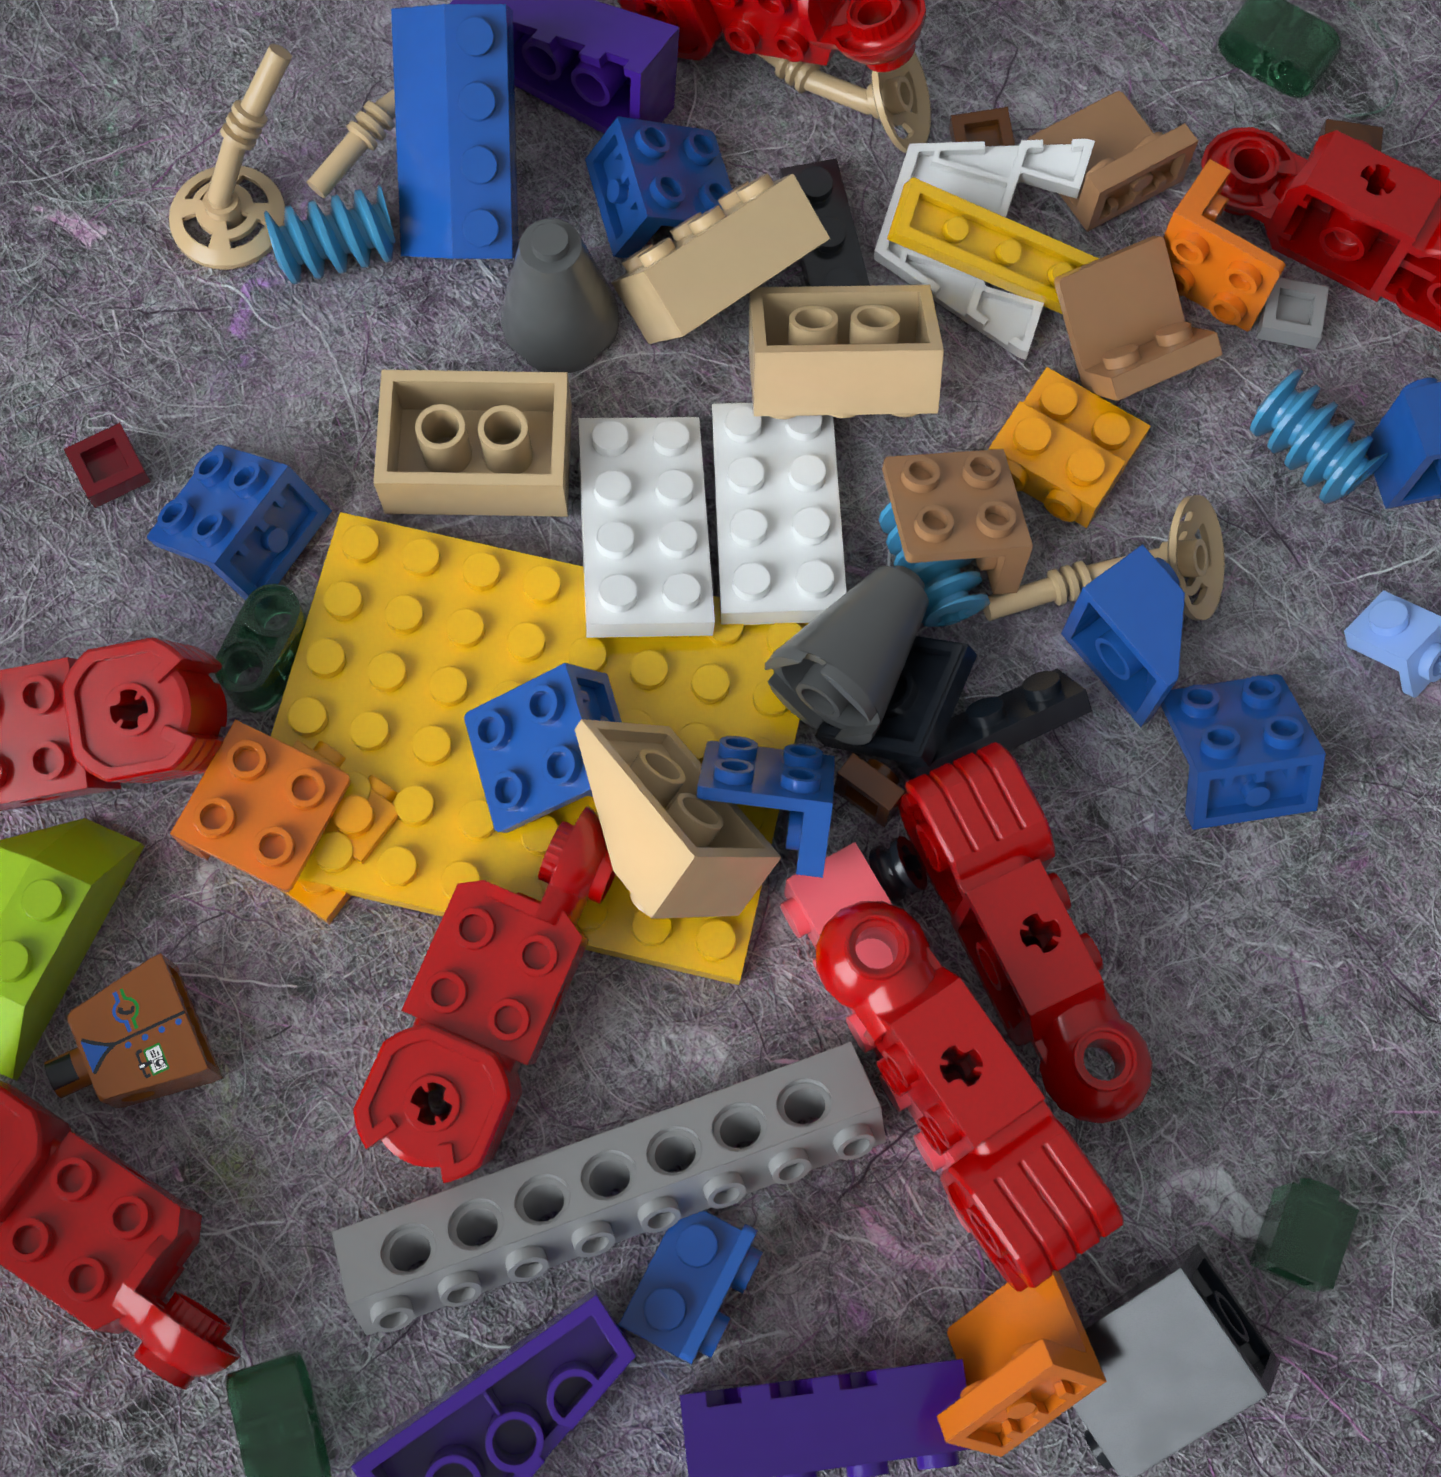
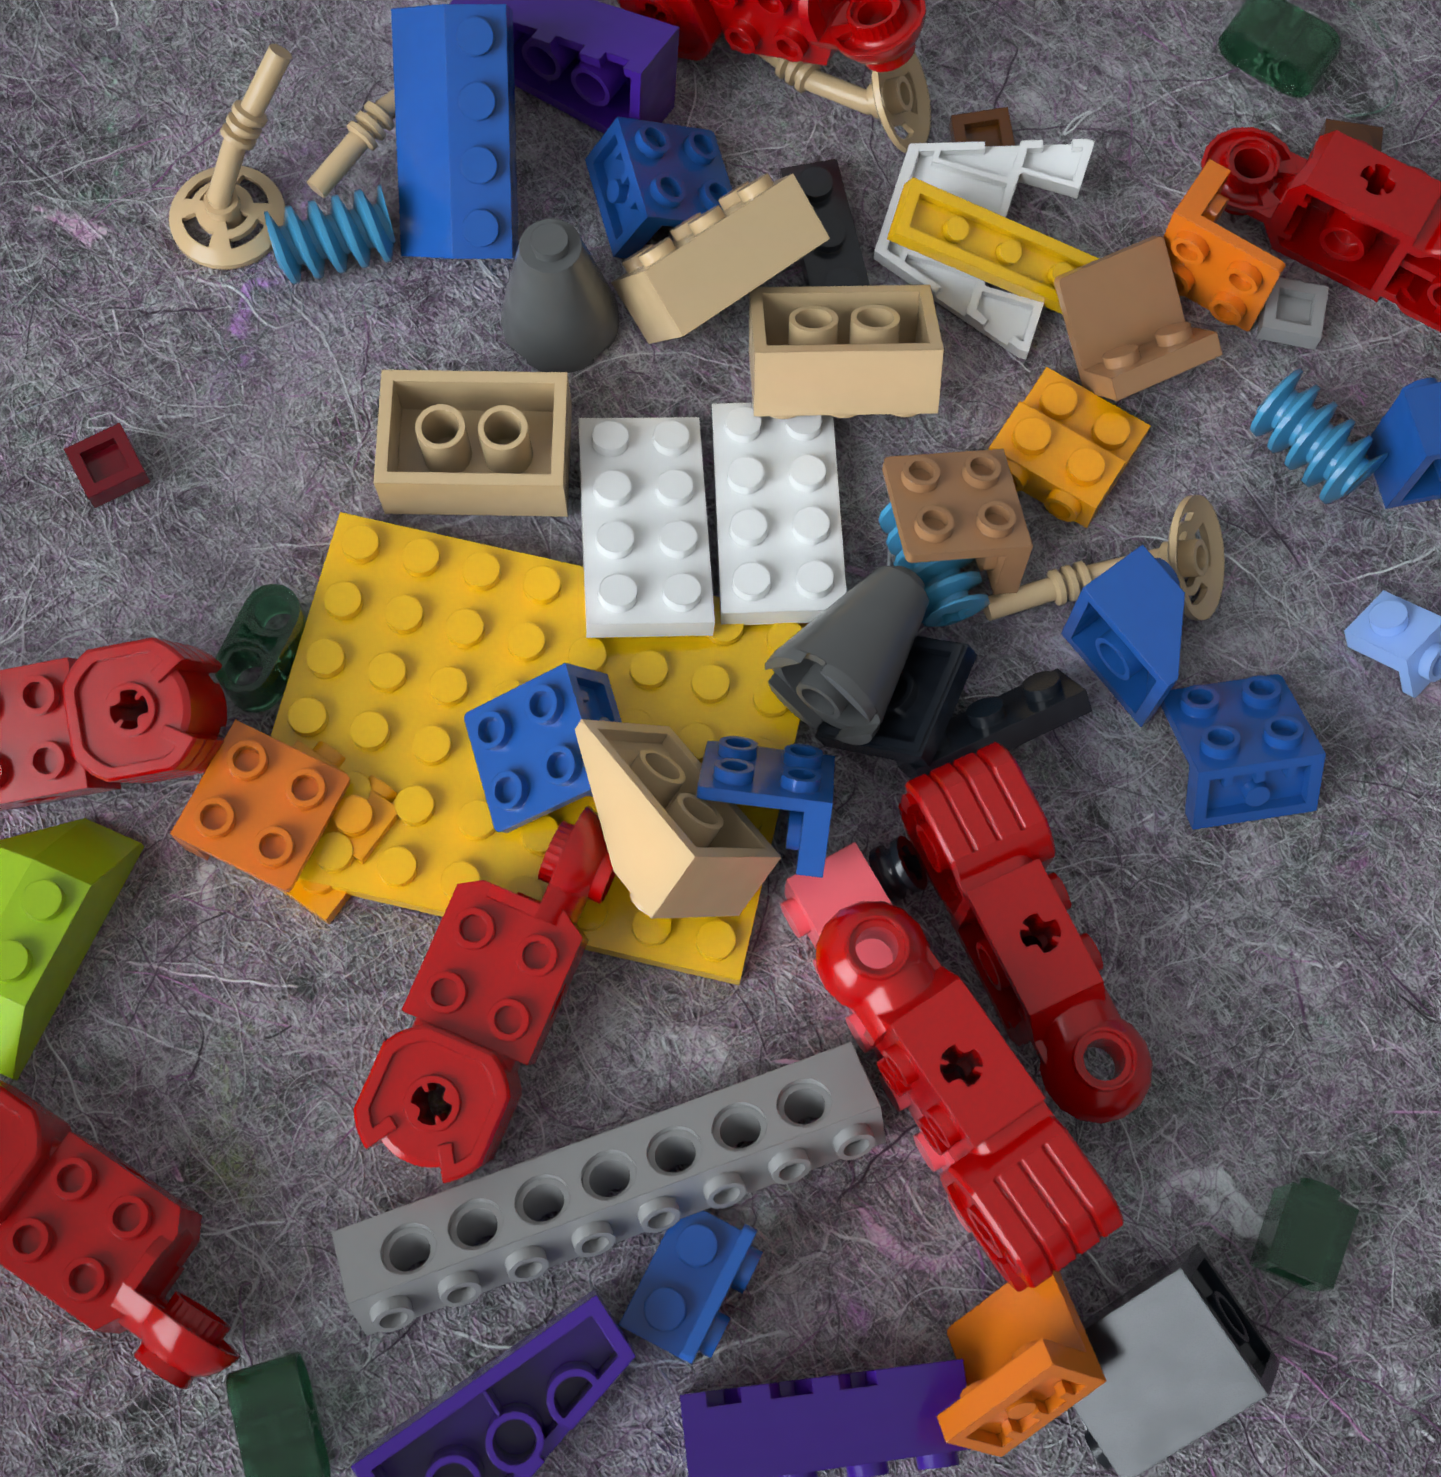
dark orange torso [44,953,223,1108] -> none
blue bracket [147,444,332,607] -> none
reddish brown plate [834,753,905,828] -> none
medium nougat bracket [1027,91,1198,232] -> none

